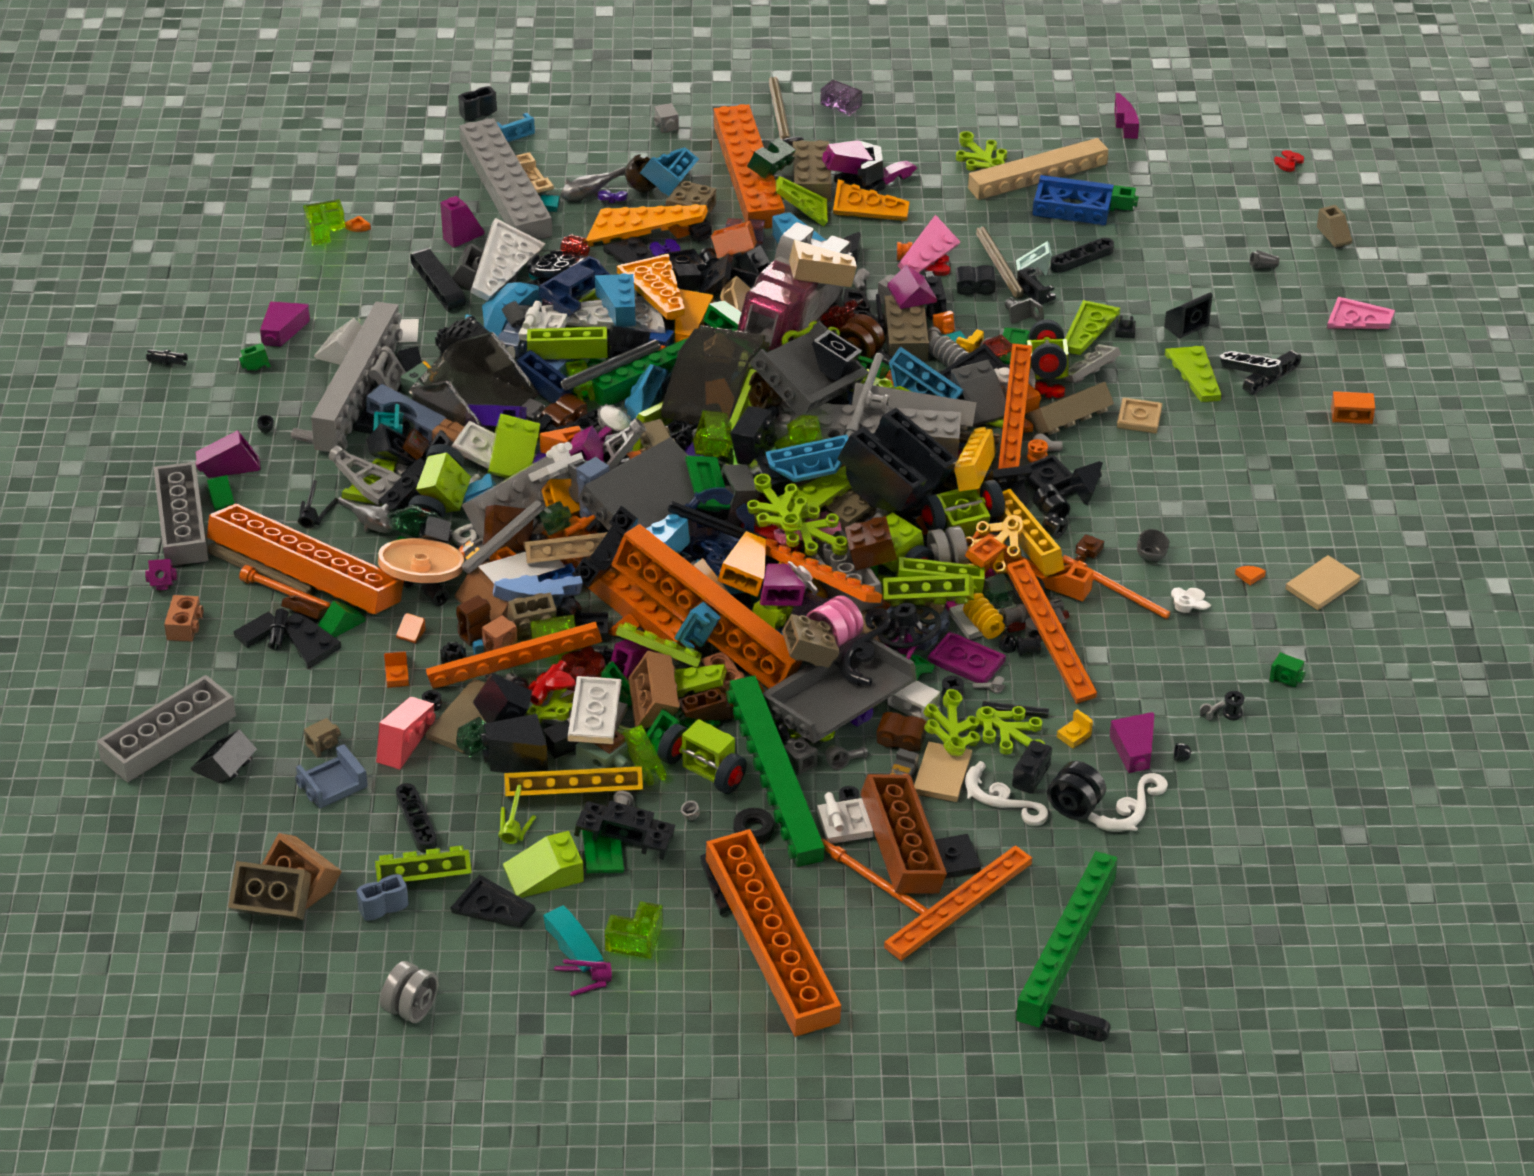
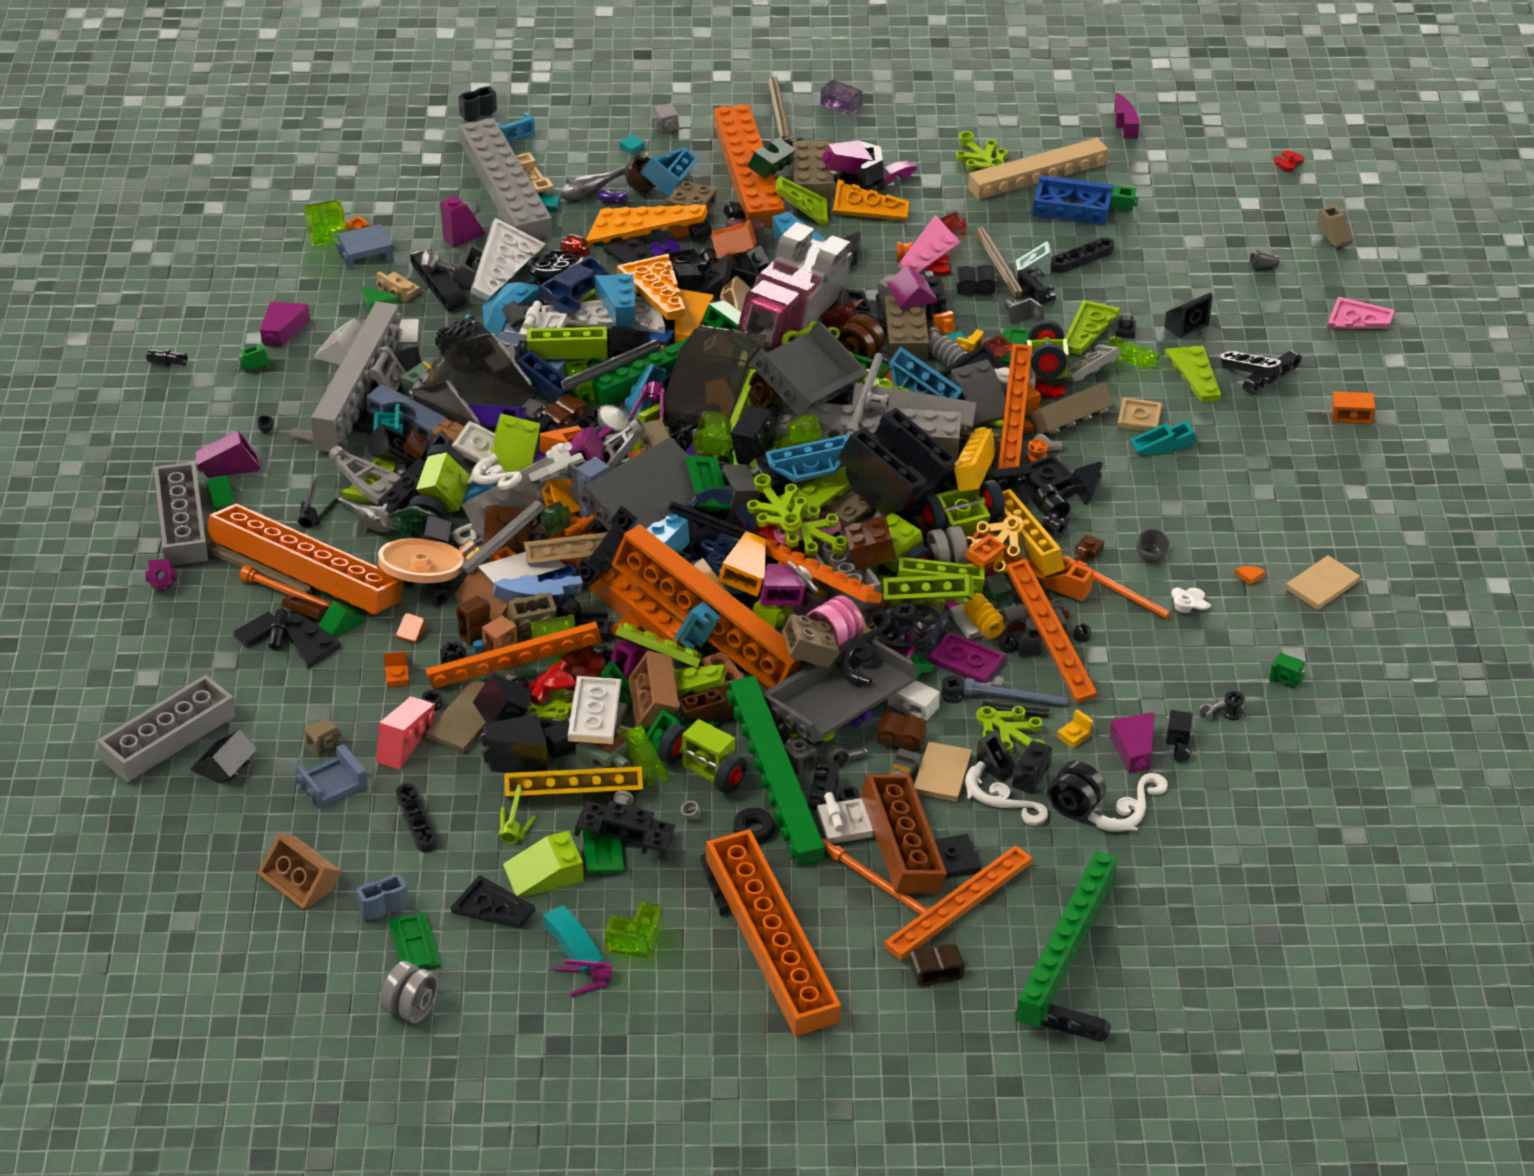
nougat brick [164,595,204,641] -> none
dark tan brick [228,861,312,921] -> none
lime brick [375,845,472,882] -> none
clear green brick [456,717,485,757] -> none
tan wedge [789,240,857,287] -> none
black slope [812,329,862,381] -> none
light grey arm [853,269,870,292] -> none
lime plant [923,689,981,756] -> none
none -> sand blue panel [336,224,394,270]
none -> green slope [362,286,399,314]
none -> tan bracket [376,271,420,304]
none -> green piece [388,912,441,970]
none -> flat silver bar [421,251,457,273]
none -> white plant [468,453,522,491]
none -> teal tile [619,135,645,154]
none -> magenta plant [628,381,666,422]
none -> black wheel [724,201,745,225]
none -> black hinge [807,763,839,810]
none -> dark brown brick [910,944,965,986]
none -> clear red bracket [940,211,967,236]
none -> sand blue piece [963,678,1070,706]
none -> black slope [976,730,1016,781]
none -> black hinge [1073,623,1091,642]
none -> clear neon green hinge [1104,336,1160,370]
none -> teal slope [1130,420,1198,455]
none -> black brick [1166,710,1193,745]

